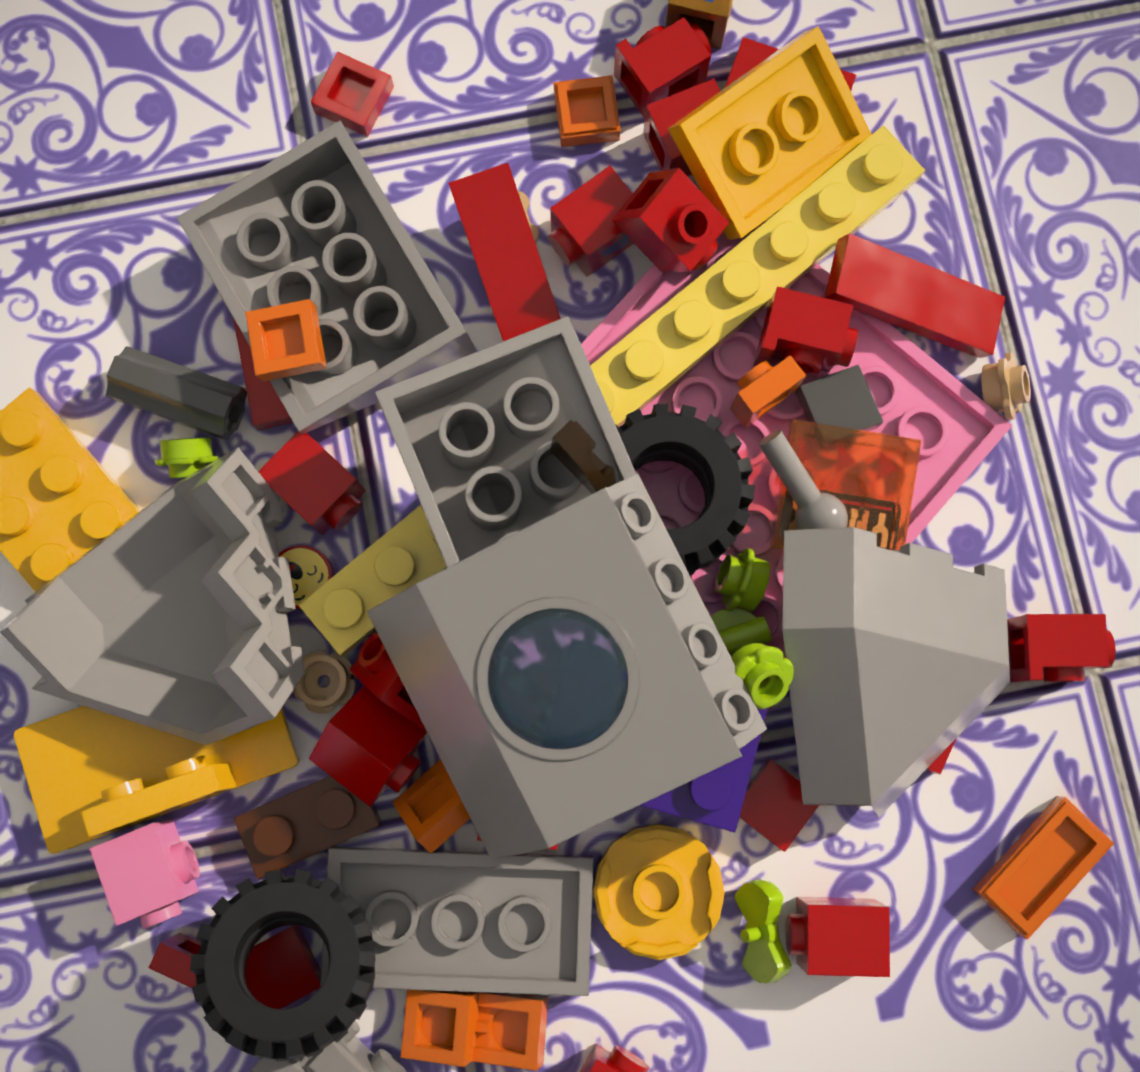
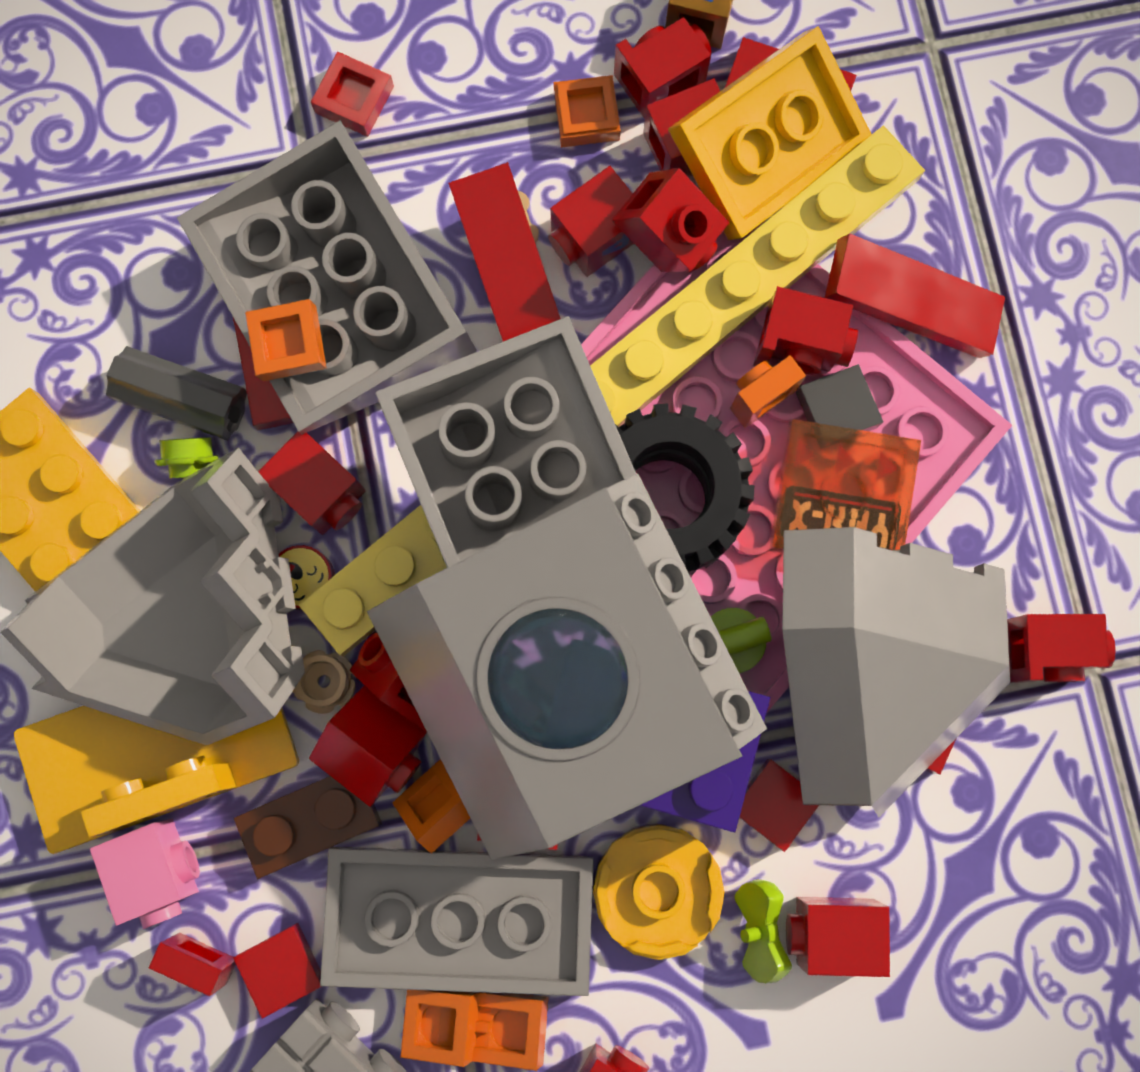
black tyre [190,869,376,1061] -> none
dark brown tile [550,420,616,494] -> none
lime plate [715,548,770,611] -> none
lime plate [731,643,794,710] -> none
light grey bar [758,430,848,530] -> none
orange tile [972,796,1114,940] -> none
tan plate [981,352,1031,421] -> none

